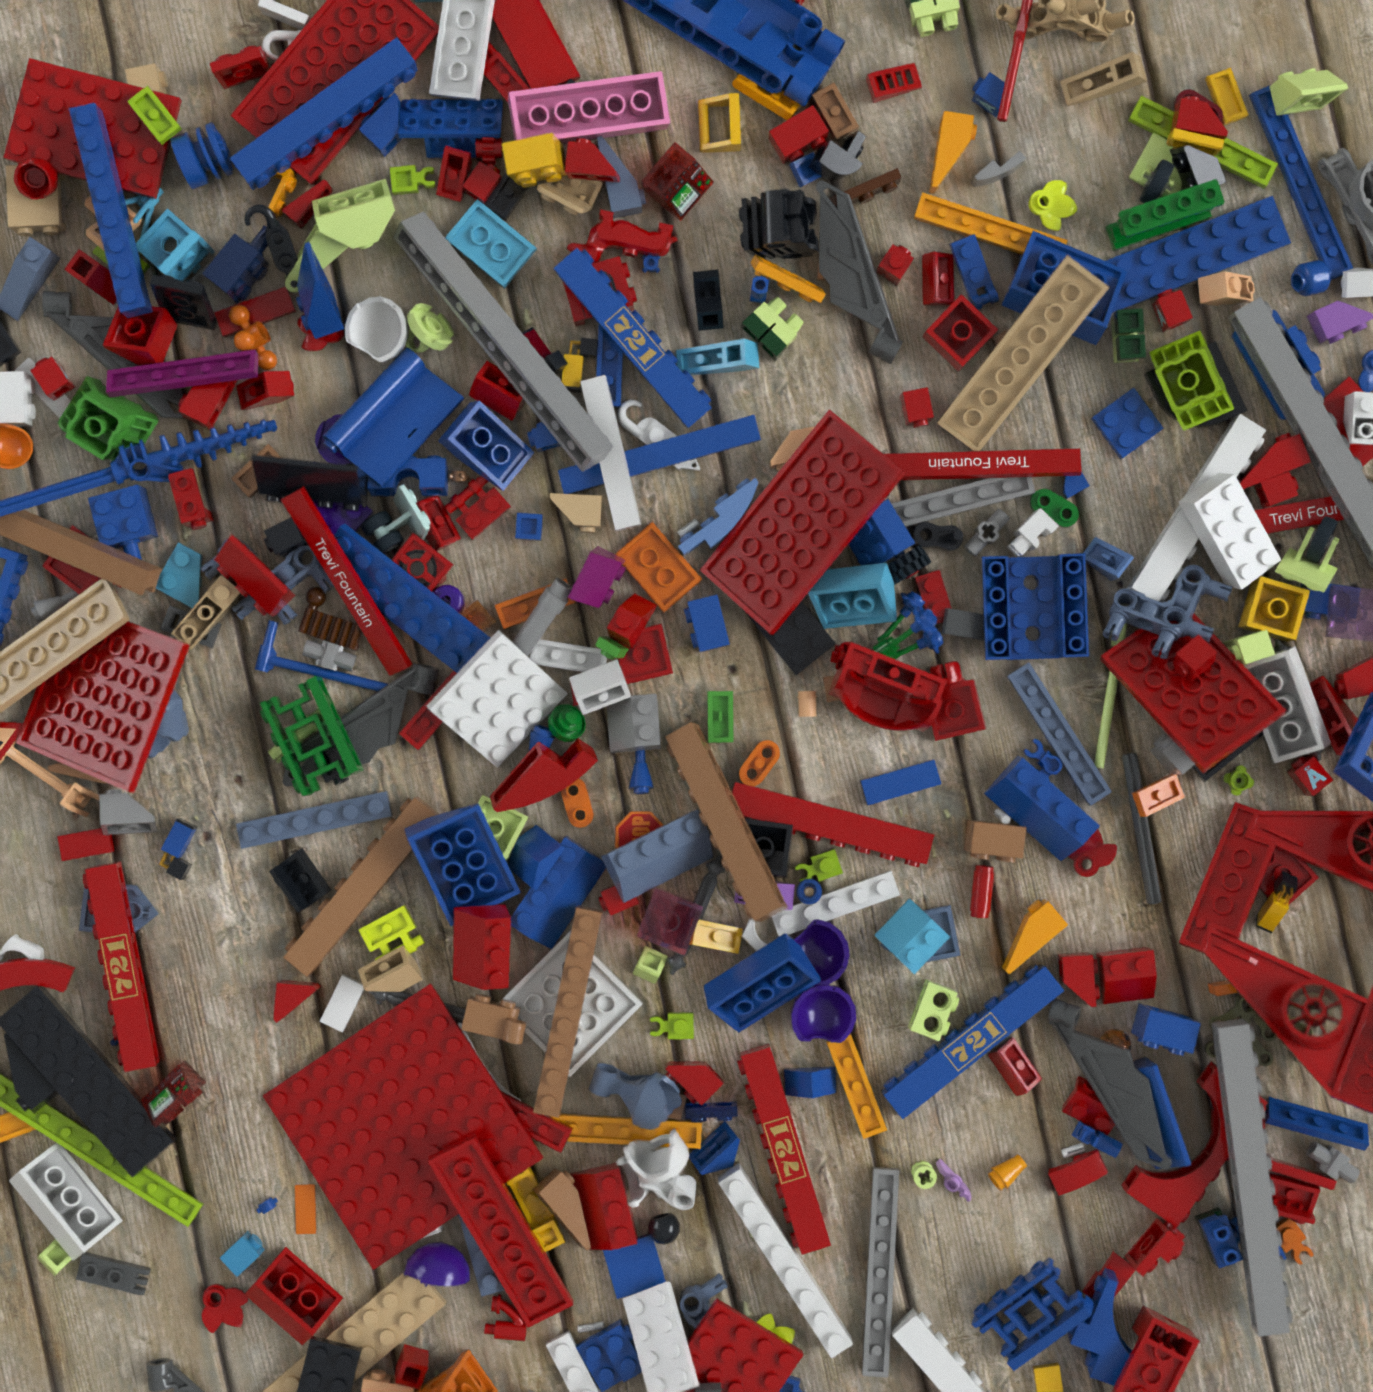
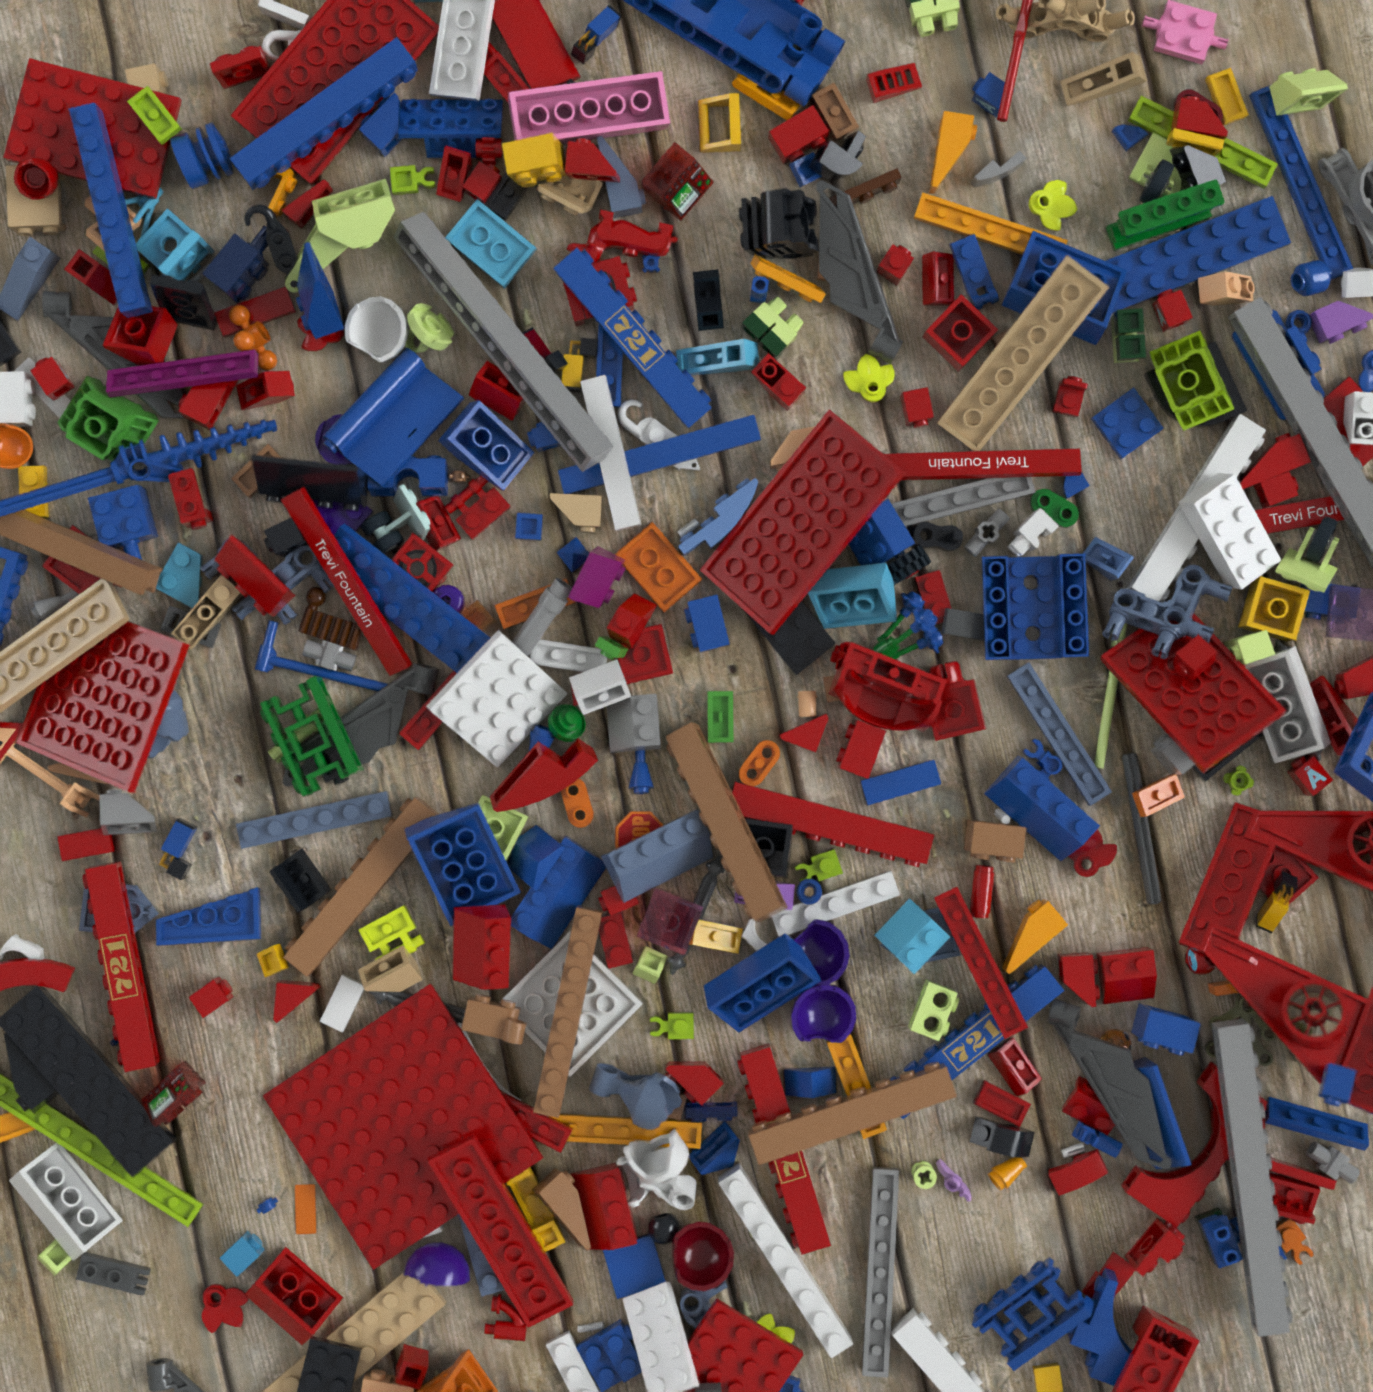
none -> yellow plate [18,465,49,518]
none -> blue wing [156,887,261,946]
none -> red brick [188,976,234,1018]
none -> yellow plate [256,944,289,978]
none -> blue slope [556,537,589,572]
none -> piece [571,5,621,65]
none -> red plate [599,912,634,969]
none -> dark red cylinder [672,1222,734,1291]
none -> medium nougat brick [748,1061,957,1165]
none -> red slope [751,353,806,411]
none -> red slope [779,714,829,752]
none -> red brick [835,720,886,779]
none -> neon yellow plate [843,354,895,403]
none -> red plate [934,887,1028,1039]
none -> black brick [970,1117,1035,1157]
none -> red tile [973,1080,1031,1127]
none -> red bracket [1052,376,1088,418]
none -> blue tile [1111,124,1148,151]
none -> bright pink plate [1142,0,1228,65]
none -> red piece [1185,948,1215,975]
none -> blue plate [1285,310,1312,334]
none -> blue brick [1318,1063,1356,1107]

